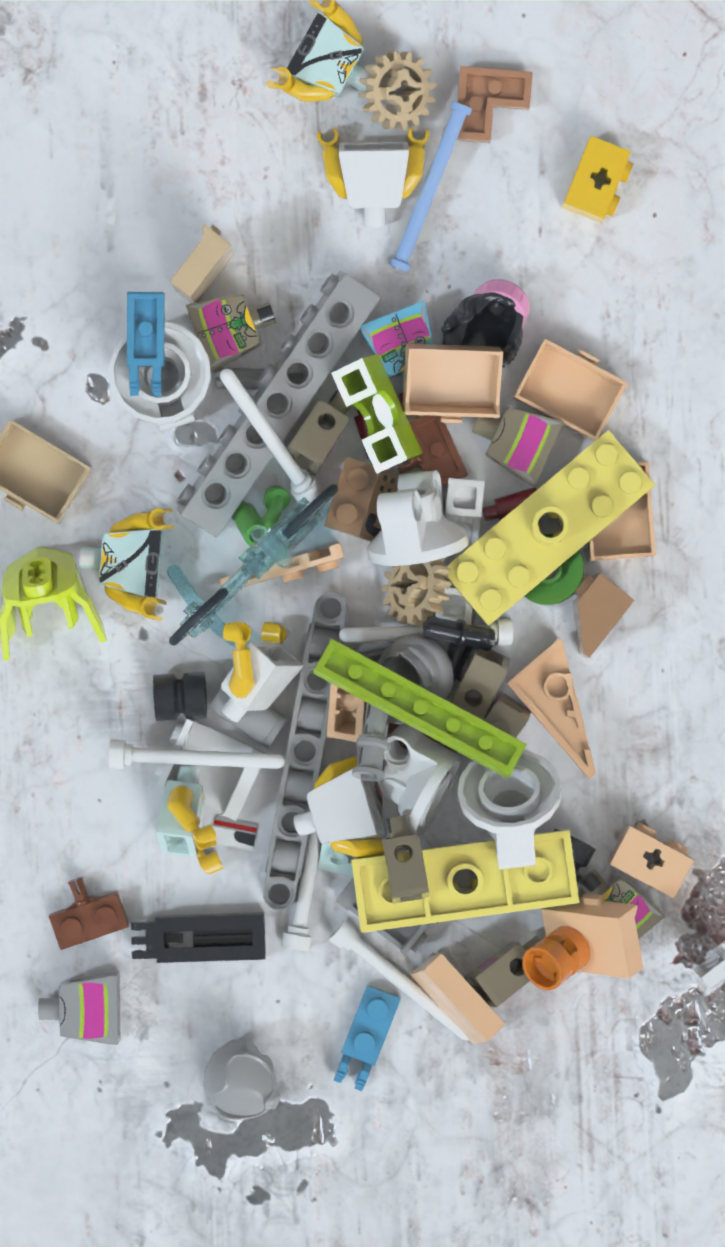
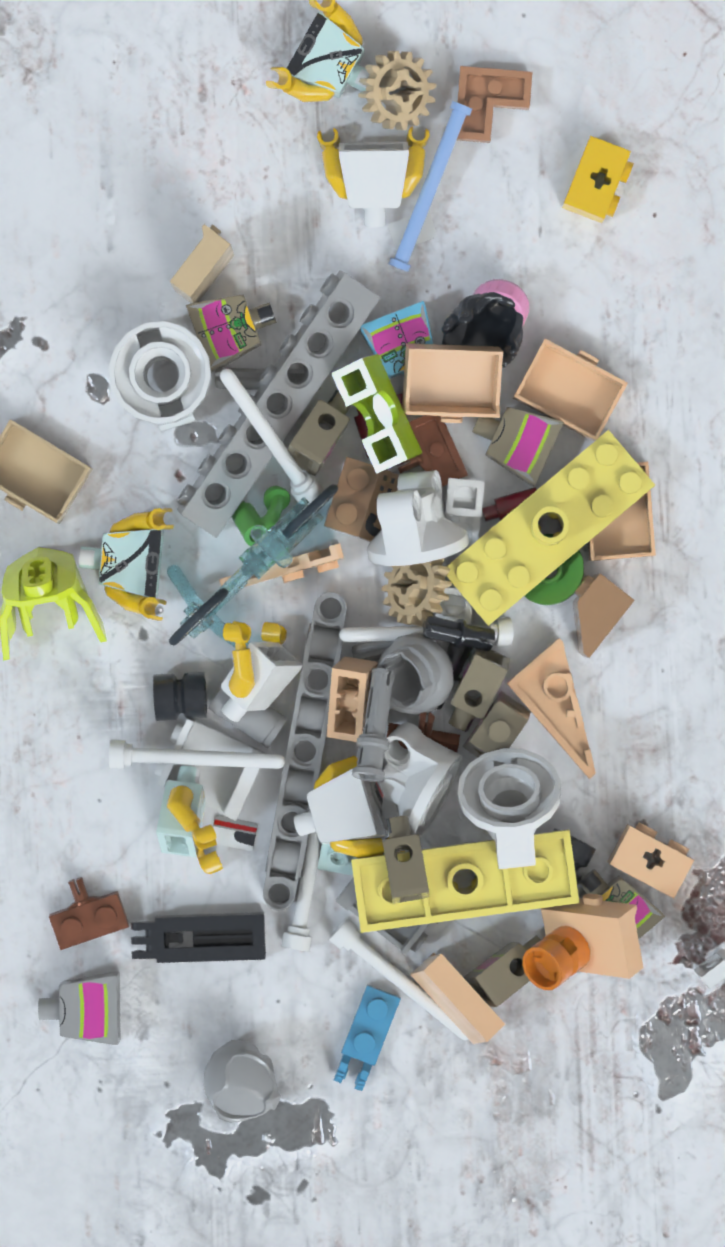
dark azure hinge [127,292,165,396] -> none
lime plate [313,639,527,779] -> none

